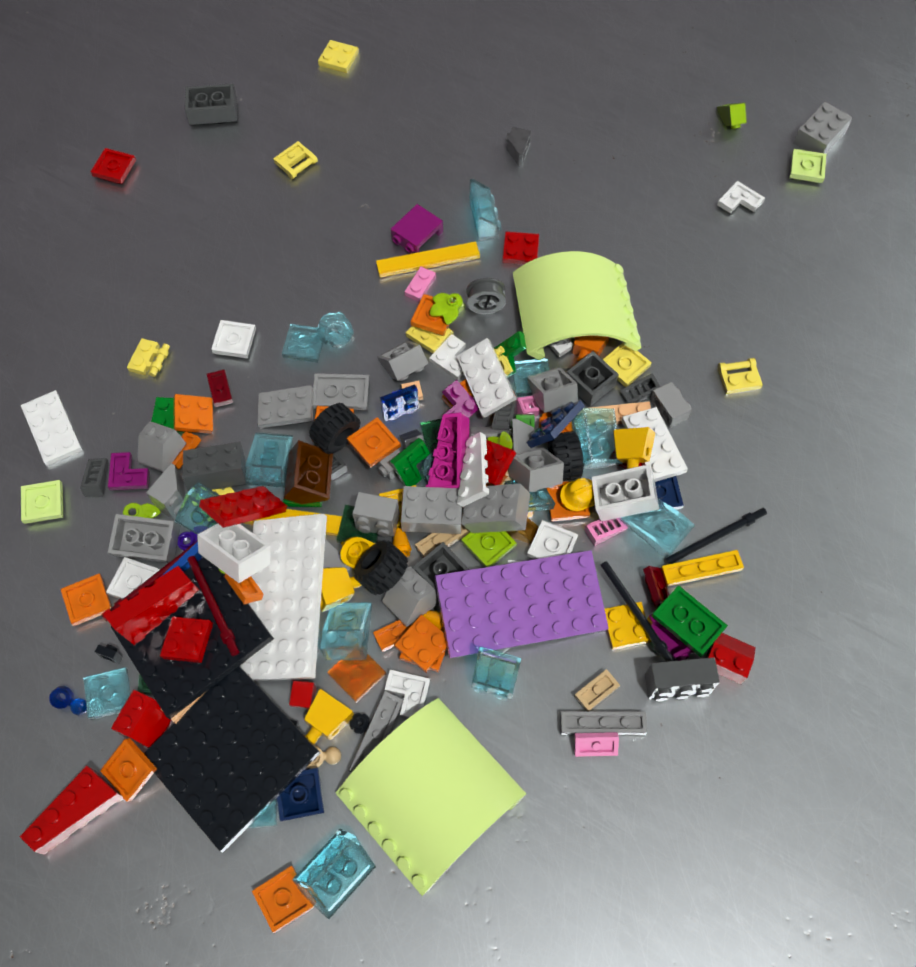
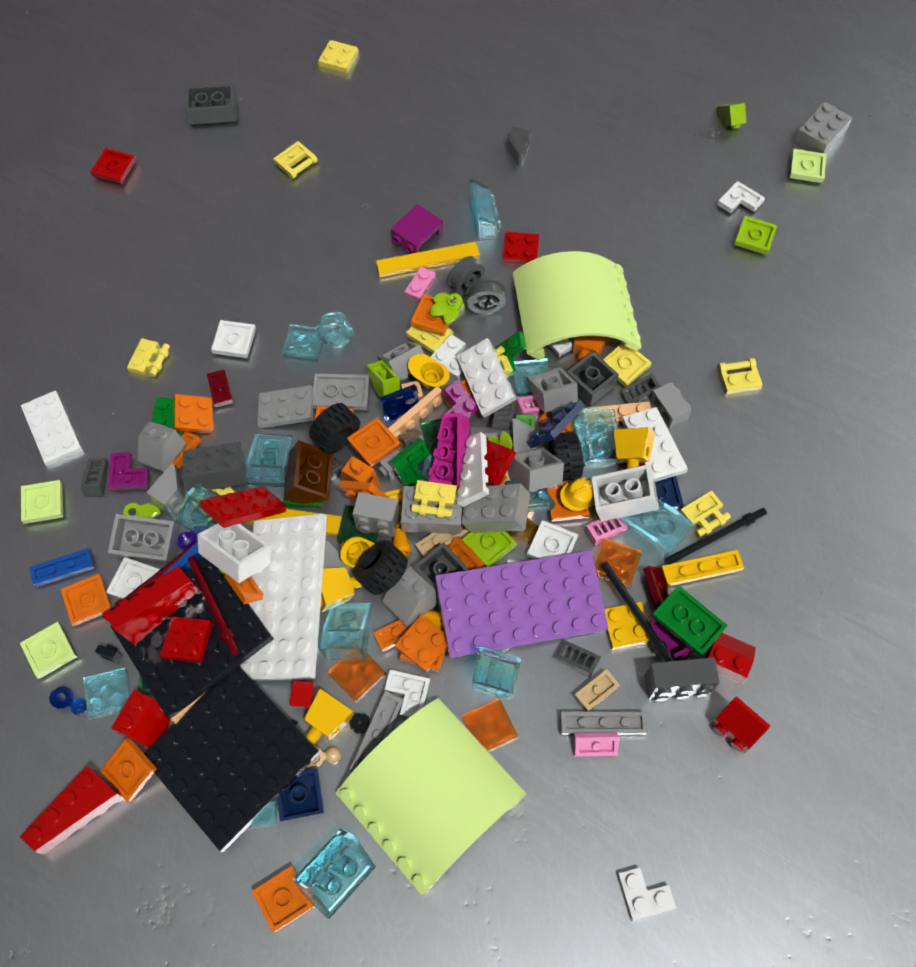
none -> yellowish green plate [20,622,77,679]
none -> blue plate [30,548,95,587]
none -> orange plate [339,480,389,501]
none -> orange torso [340,457,381,488]
none -> lime slope [366,360,400,401]
none -> light nougat plate [388,387,442,441]
none -> yellow piece [408,354,450,389]
none -> light yellow plate [412,480,457,518]
none -> dark grey wheel [446,256,485,297]
none -> orange plate [448,536,485,570]
none -> clear orange plate [462,698,519,752]
none -> dark grey slope [554,640,601,678]
none -> clear orange plate [595,538,642,589]
none -> white plate [618,868,676,921]
none -> light yellow plate [680,491,731,537]
none -> red slope [711,696,771,754]
none -> lime plate [734,216,778,255]

